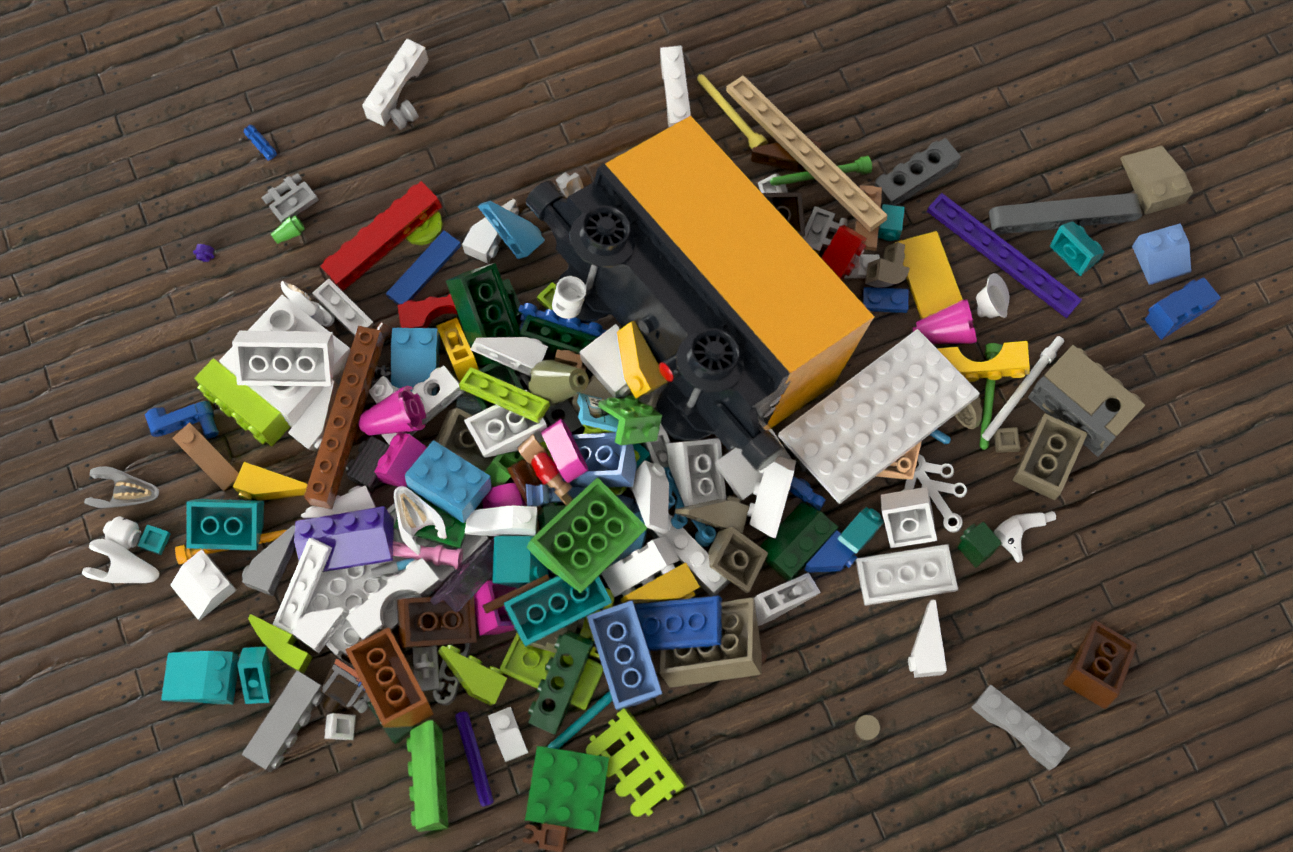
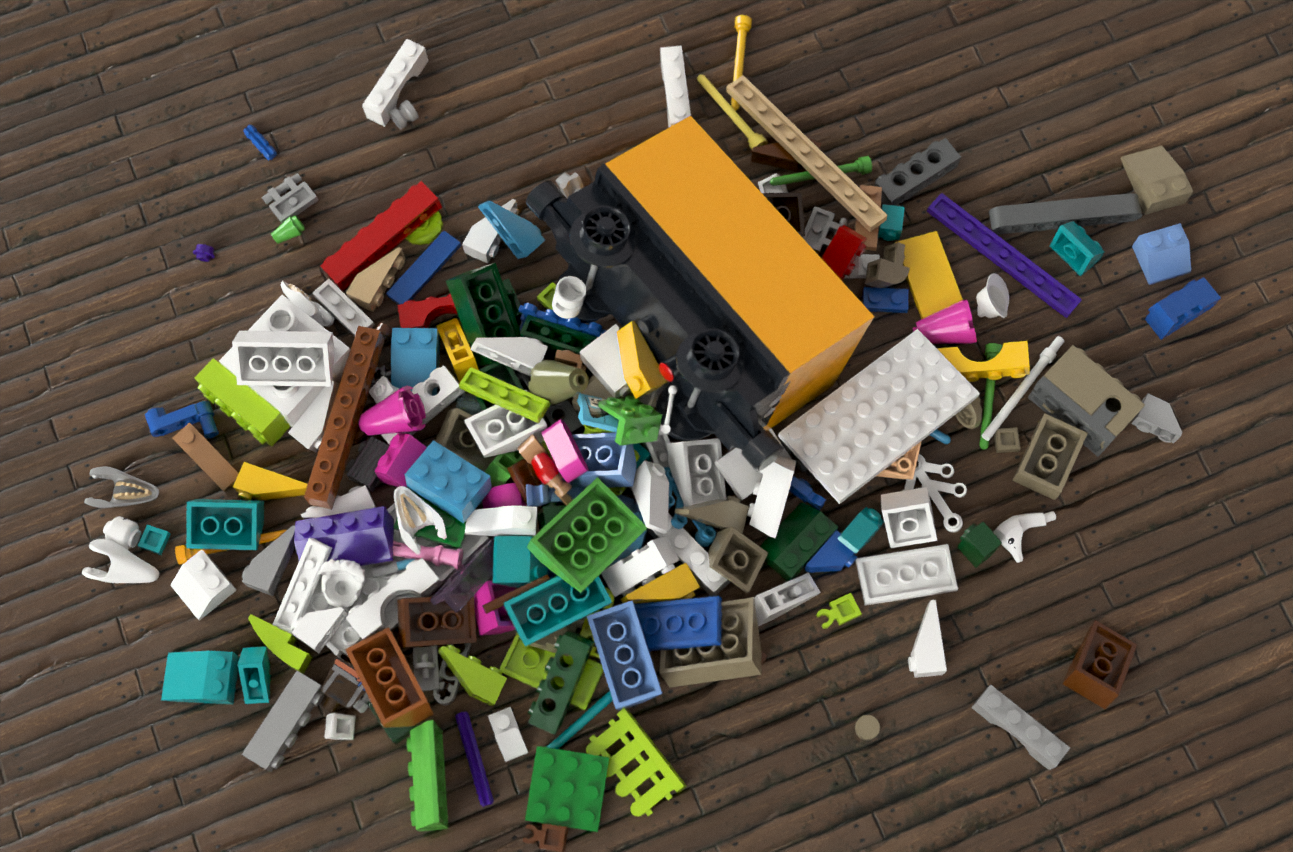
none -> white piece [319,559,365,608]
none -> tan slope [346,247,405,312]
none -> white hinge [661,385,677,434]
none -> yellow piece [731,15,752,111]
none -> lime plate [816,593,862,629]
none -> light grey slope [1131,394,1182,443]

